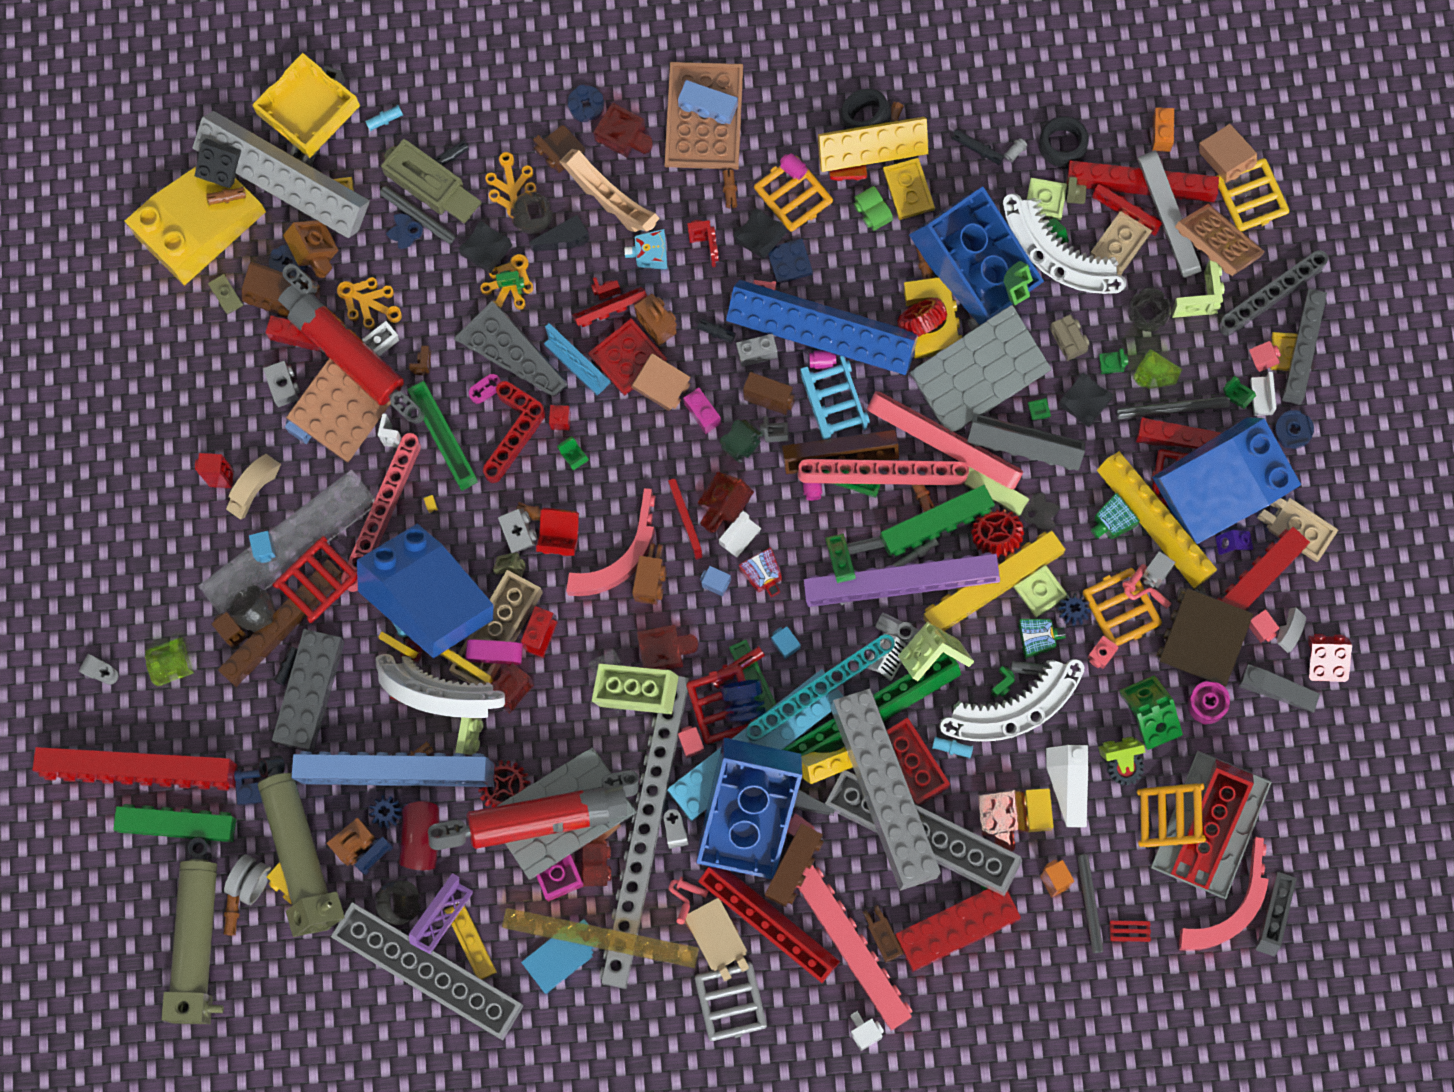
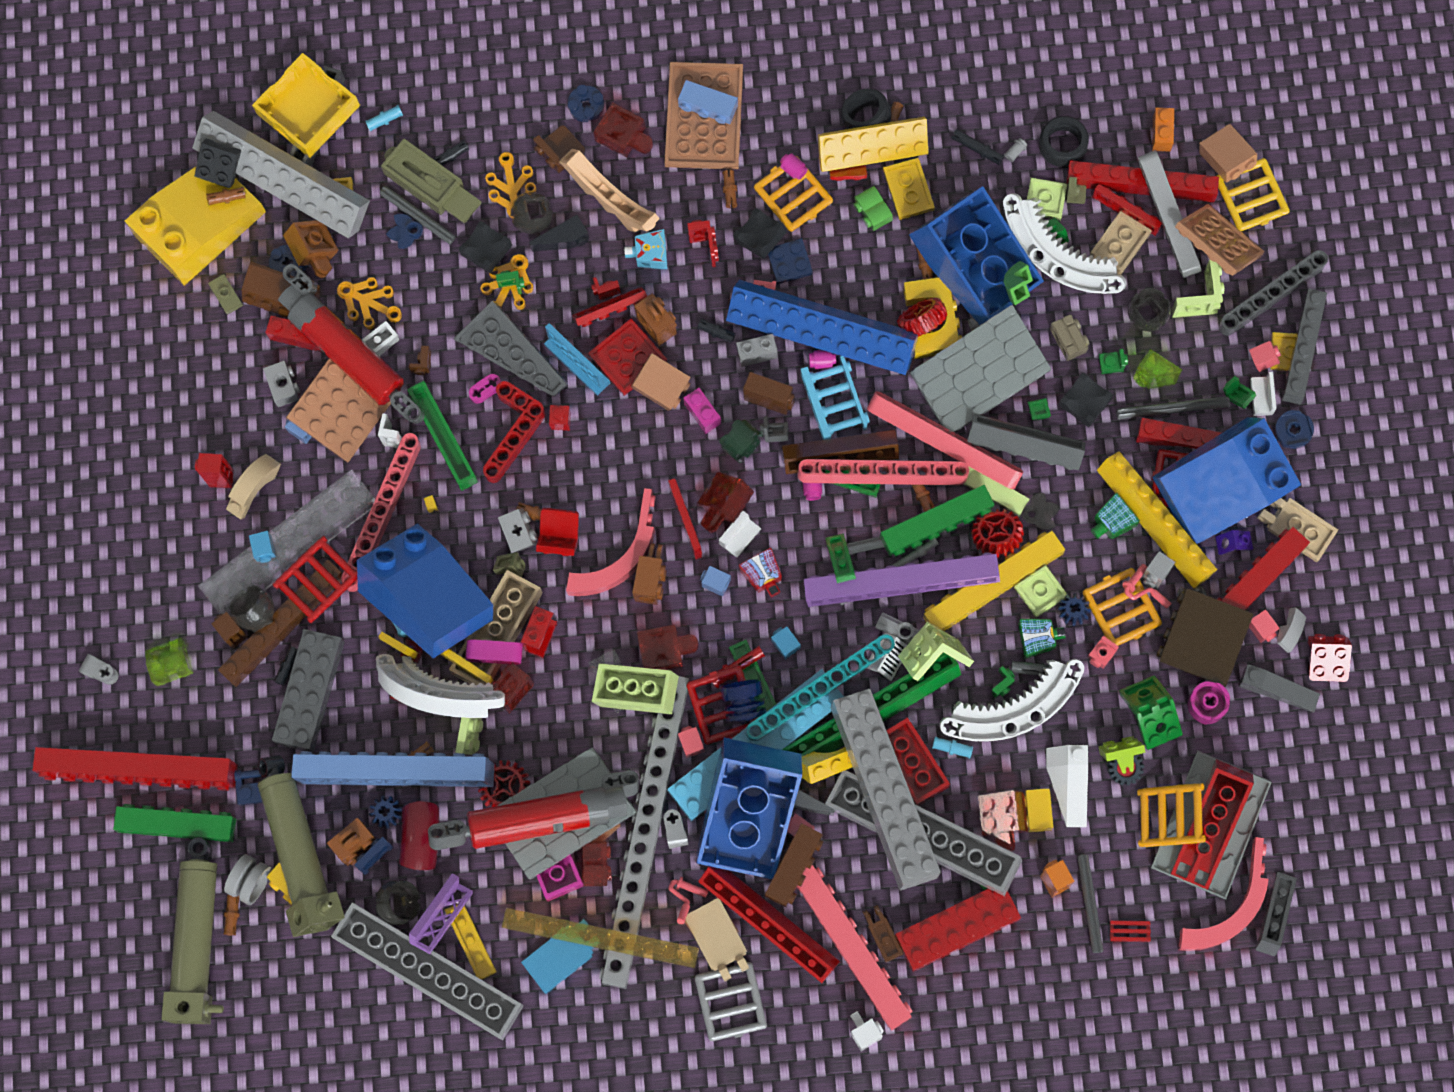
green bracket [557,436,589,470] -> none

